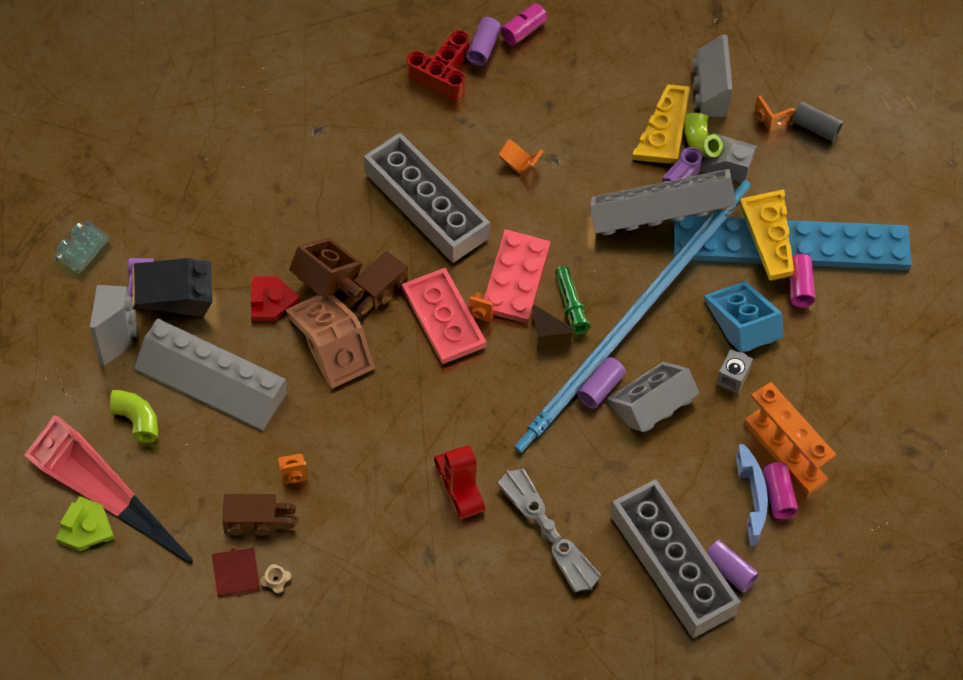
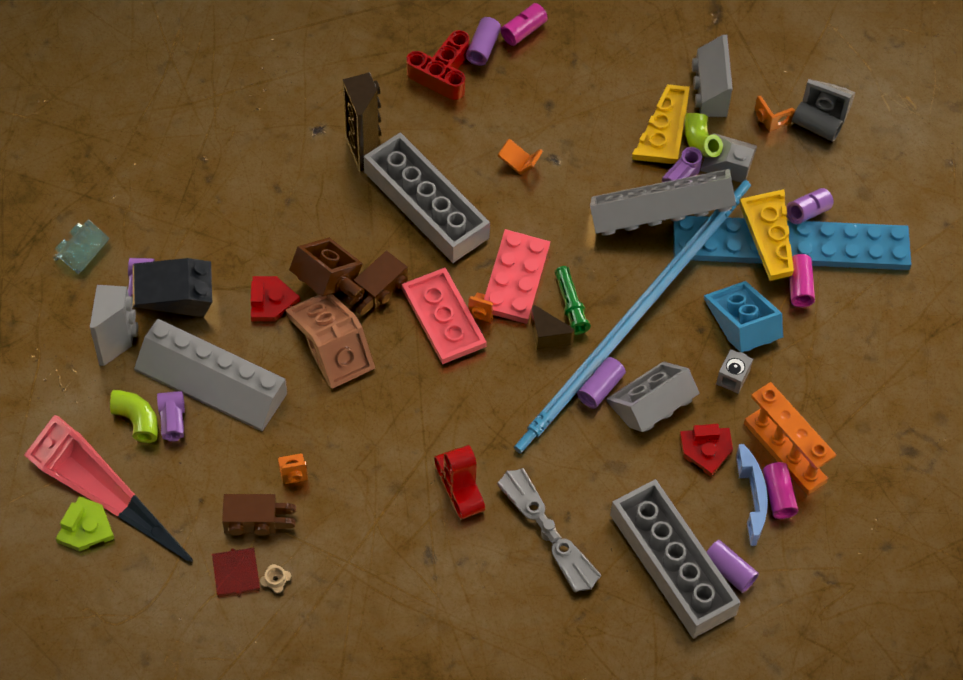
none -> medium lavender piece [157,391,185,441]
none -> dark brown slope [343,72,382,171]
none -> red plate [679,424,733,477]
none -> medium lavender pin [786,188,833,224]
none -> light grey slope [802,79,855,126]

